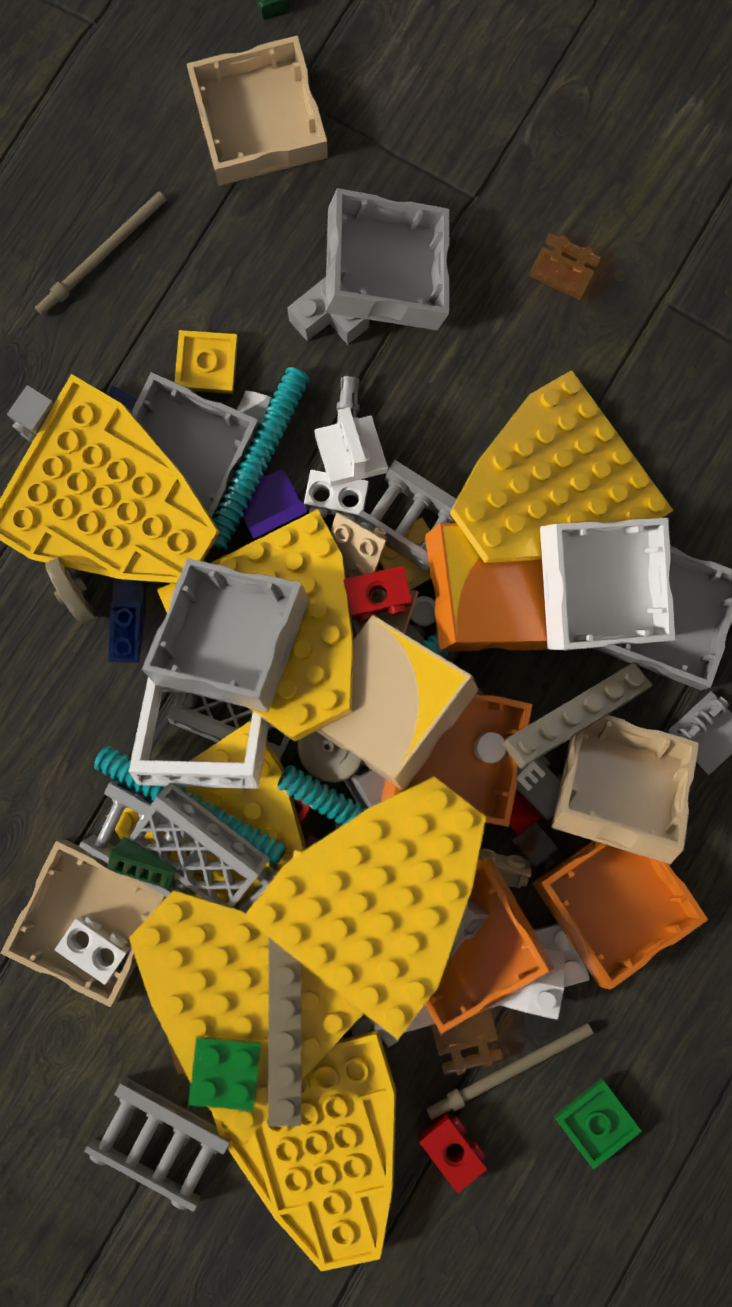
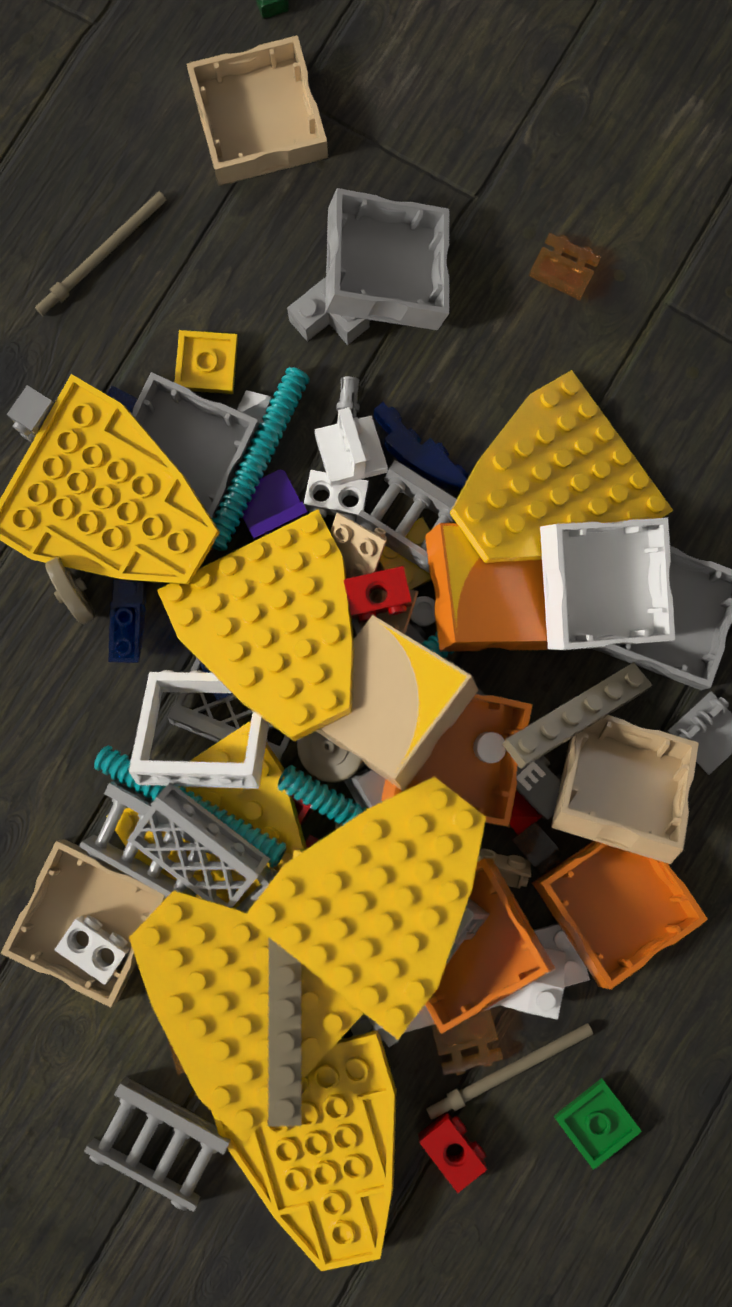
dark green slope [107,837,176,889] -> none
light grey tile [142,558,310,712] -> none
green plate [189,1036,261,1111] -> none
none -> clear blue slope [374,402,468,492]

